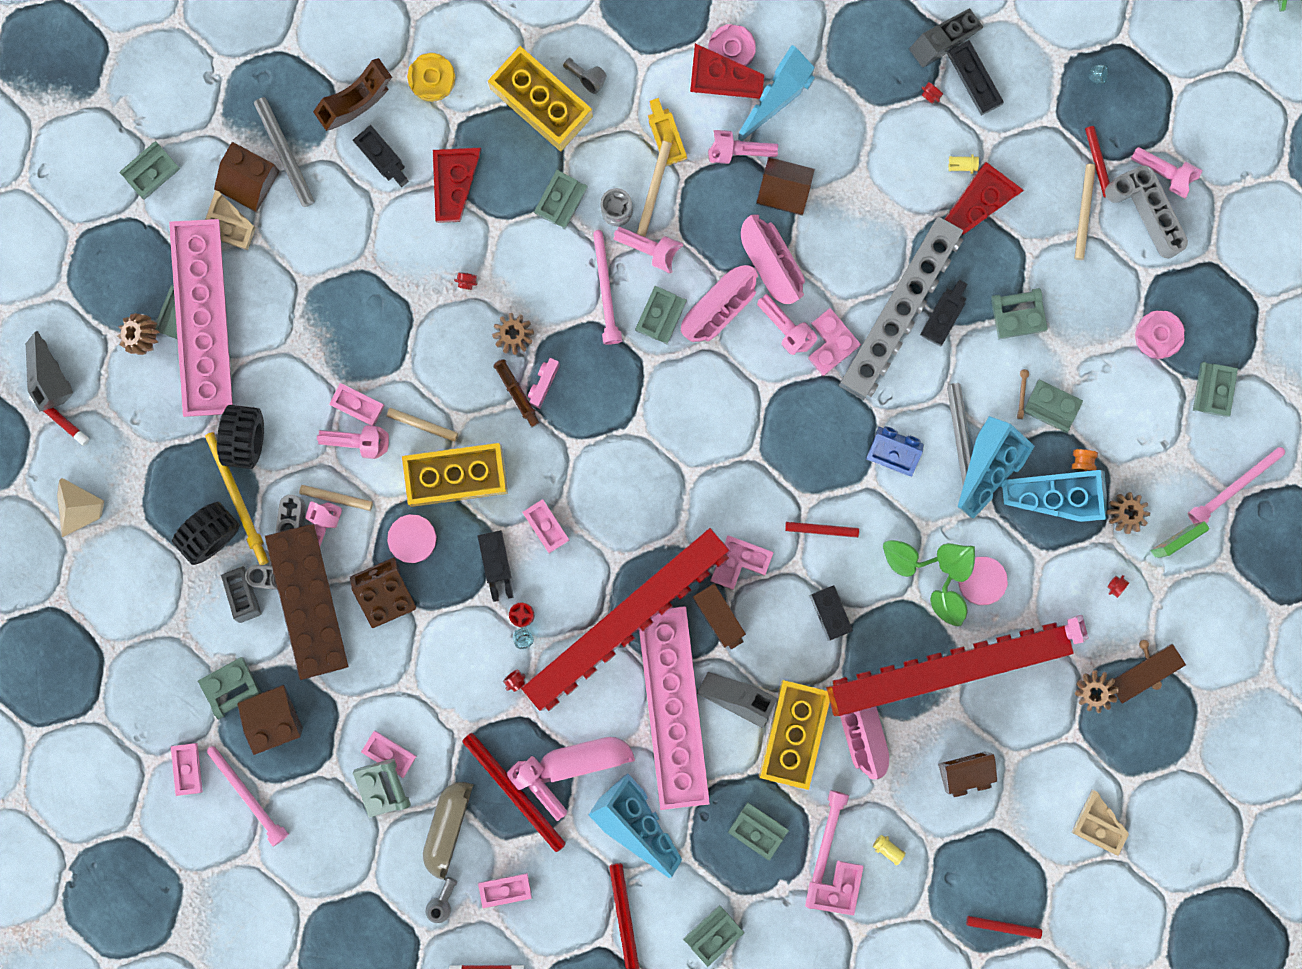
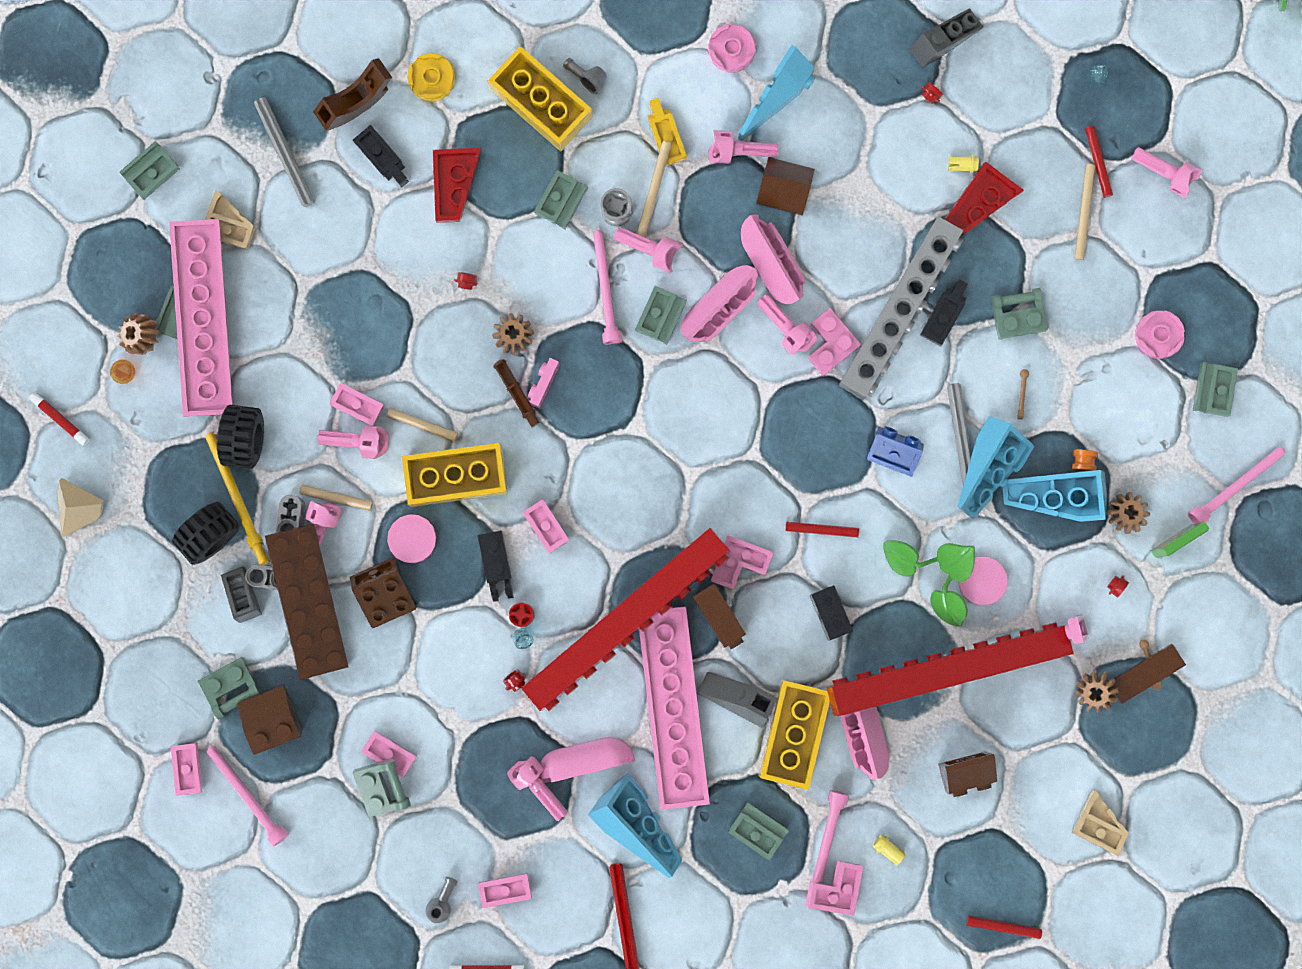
dark grey slope [25,331,73,412] -> none
reddish brown slope [214,142,280,213] -> none
dark tan brick [423,782,474,880] -> none
red axle [462,733,566,852] -> none
sand green plate [683,905,744,967] -> none
red wing [690,43,764,99] -> none
black plate [947,40,1004,116] -> none
sand green plate [1024,379,1083,433] -> none
light grey beam [1105,166,1188,259] -> none
none -> clear orange plate [110,360,135,384]

